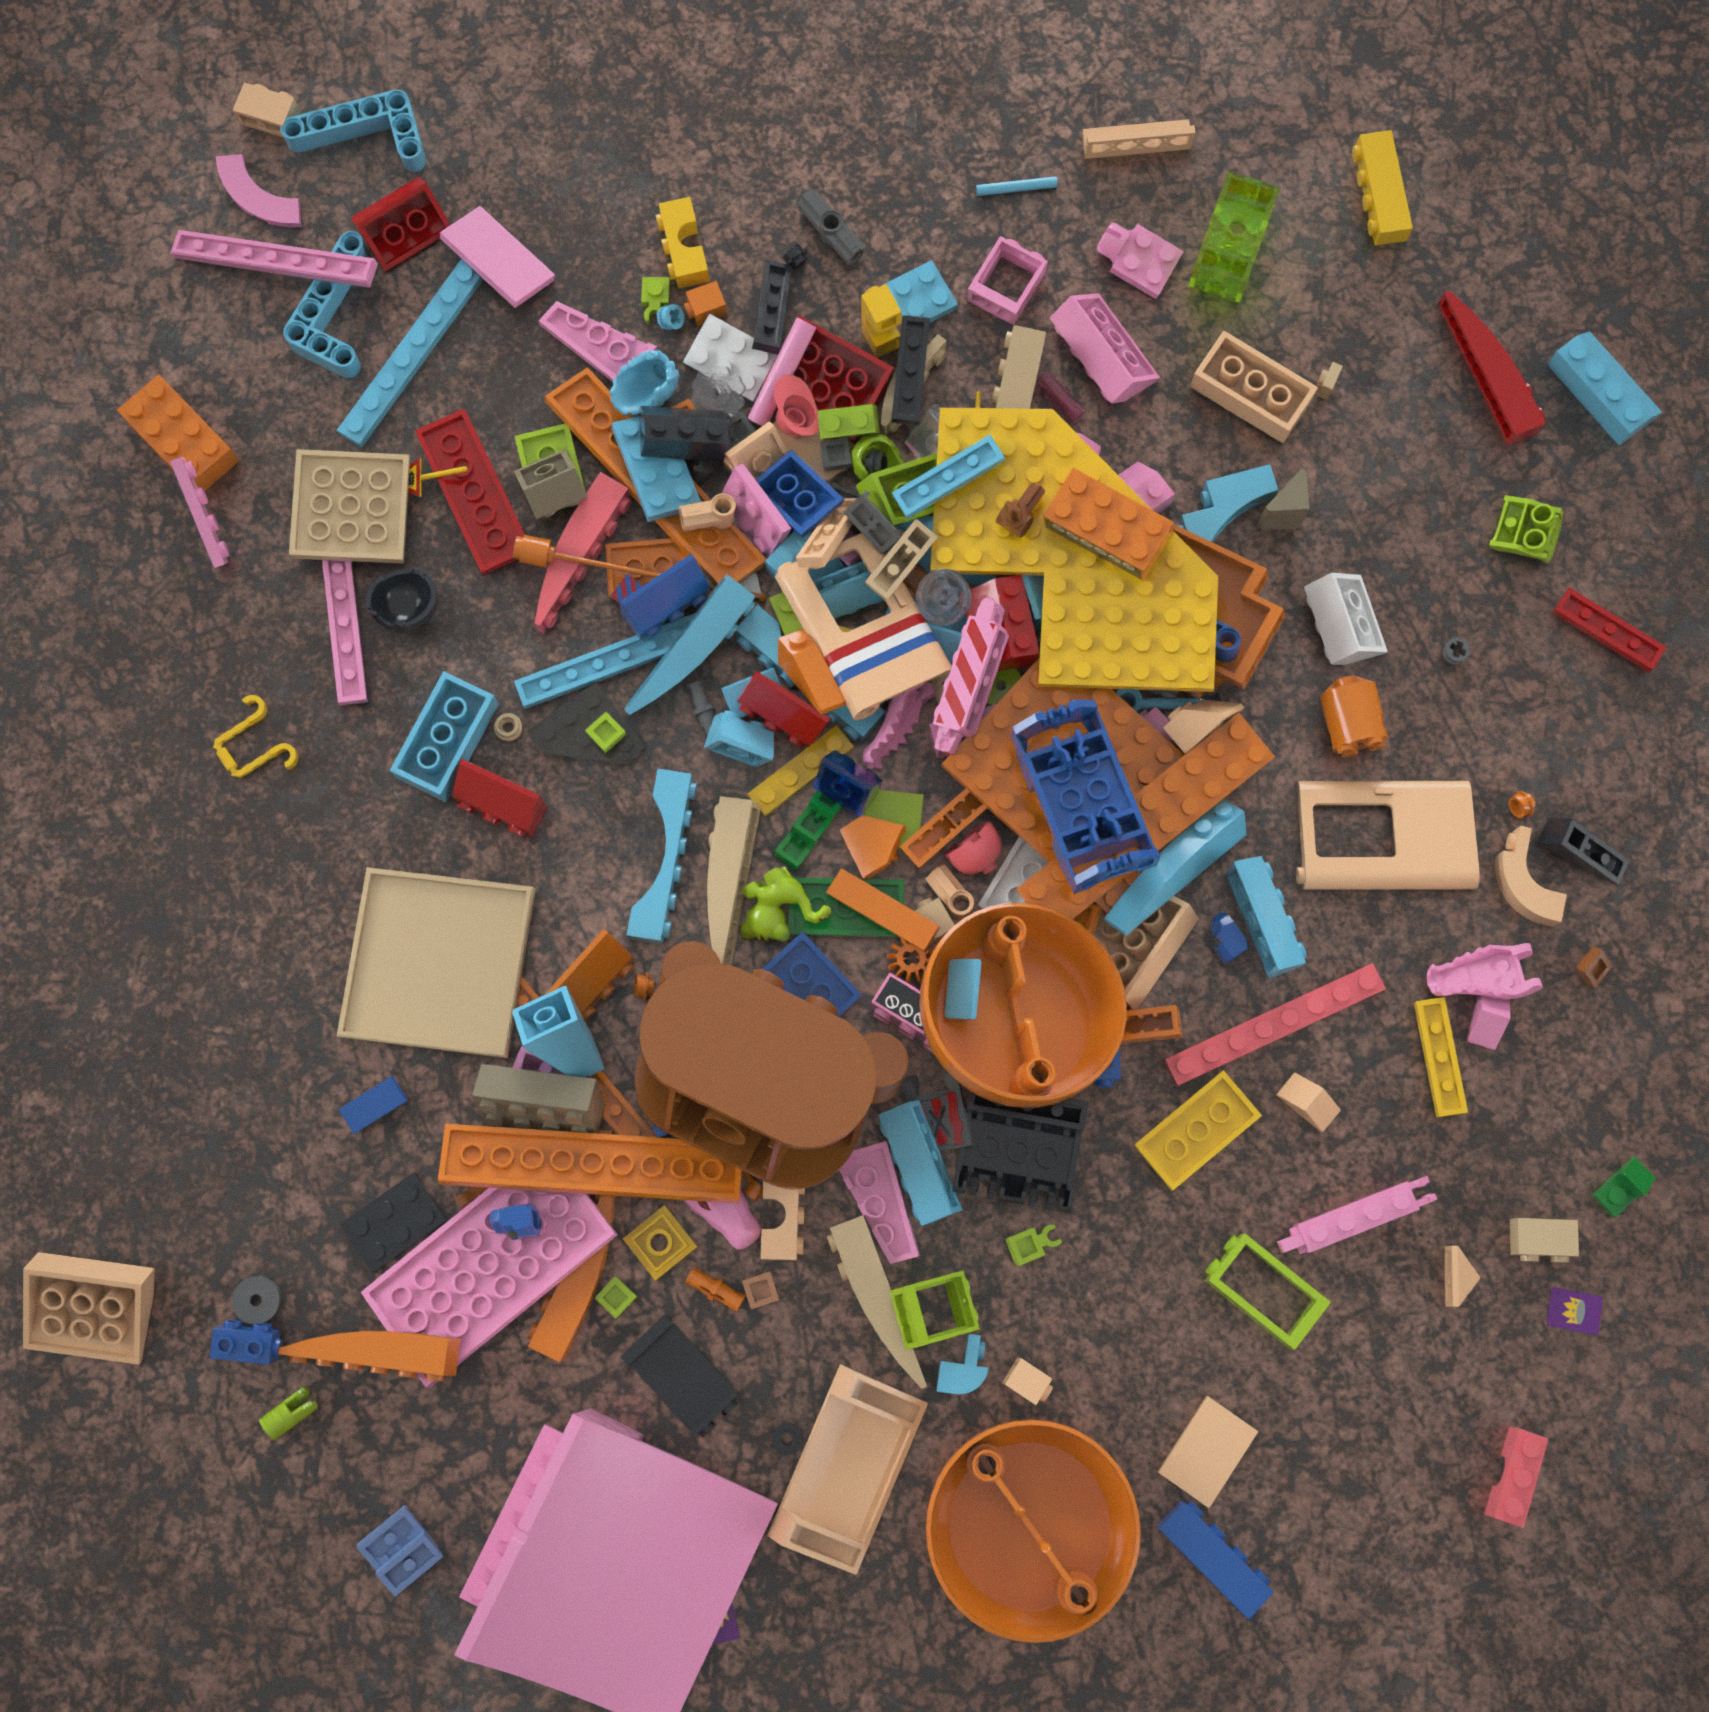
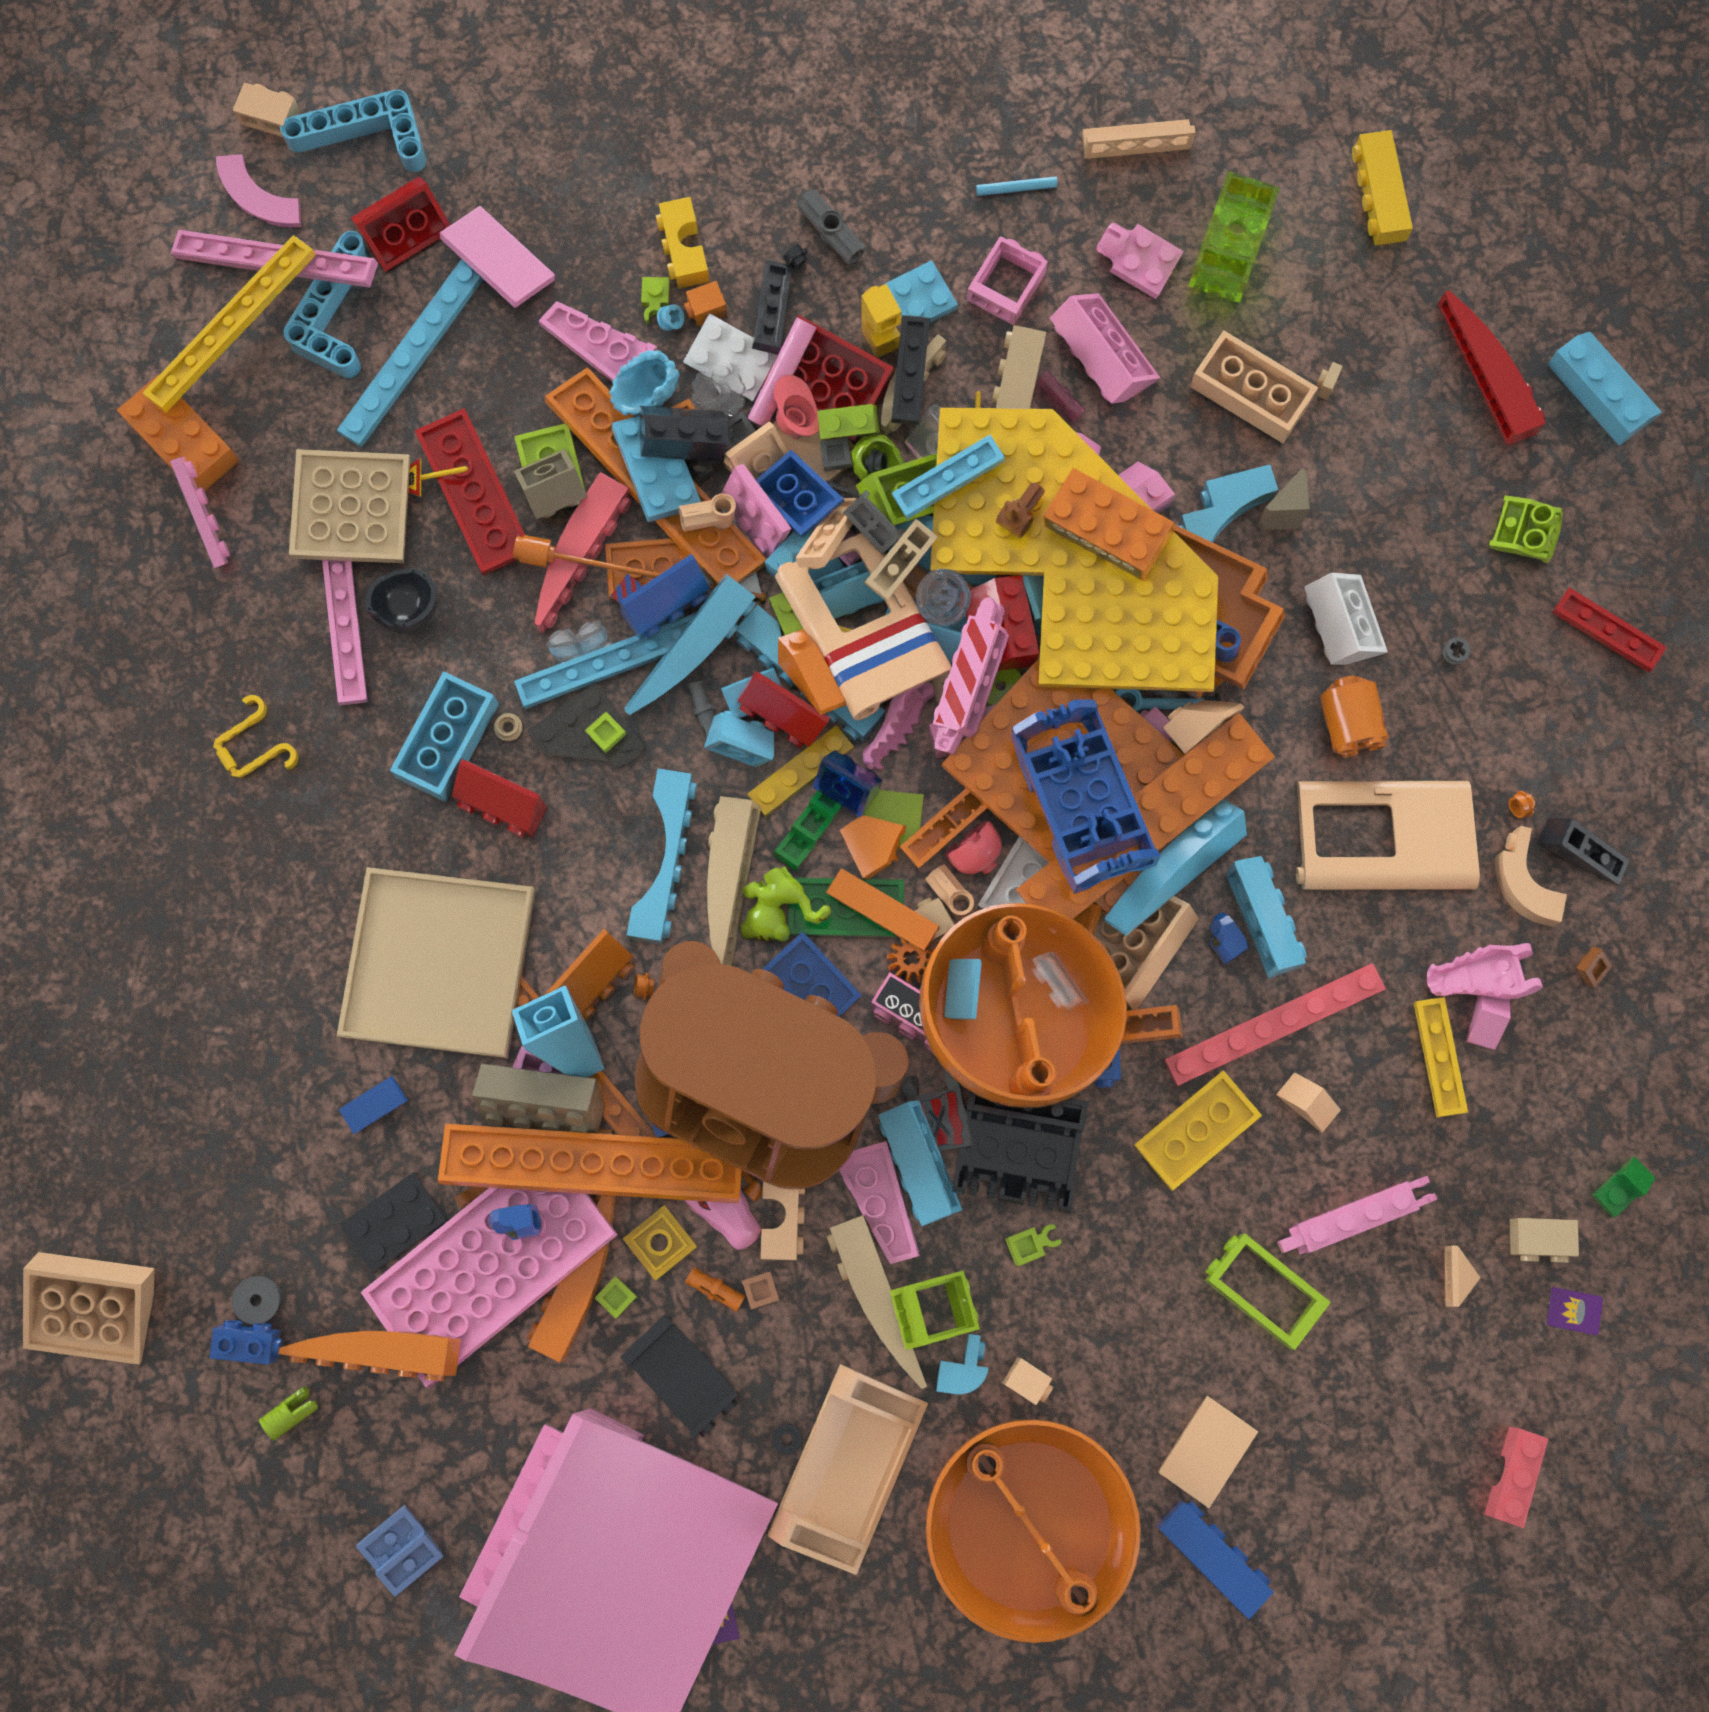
none -> yellow plate [143,235,316,413]
none -> clear slope [546,619,611,664]
none -> clear slope [1032,952,1089,1012]

